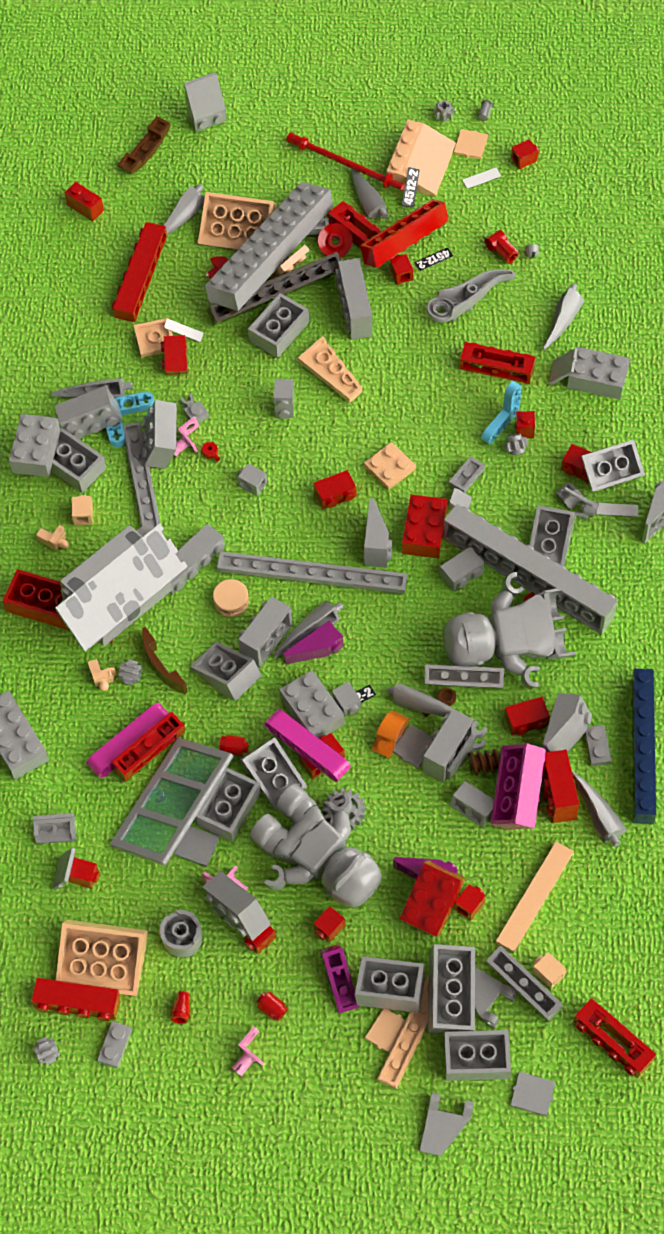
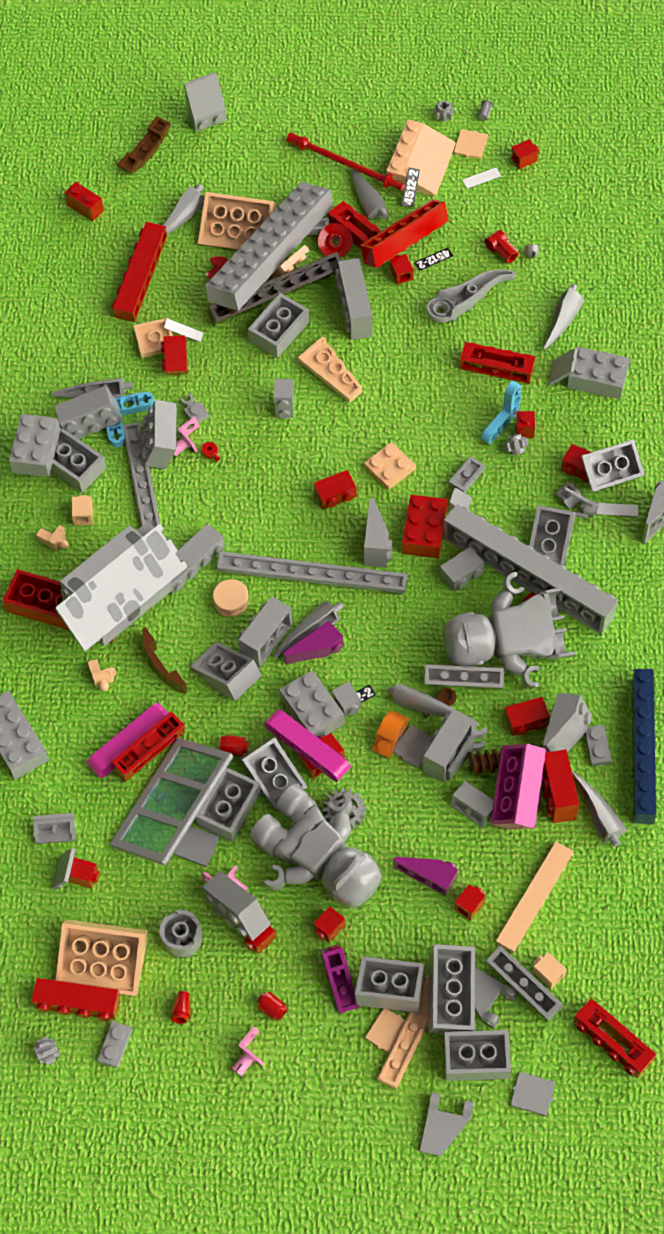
light grey gear [119,660,142,685] -> none
light grey brick [237,464,267,496] -> none
red brick [399,861,466,937] -> none

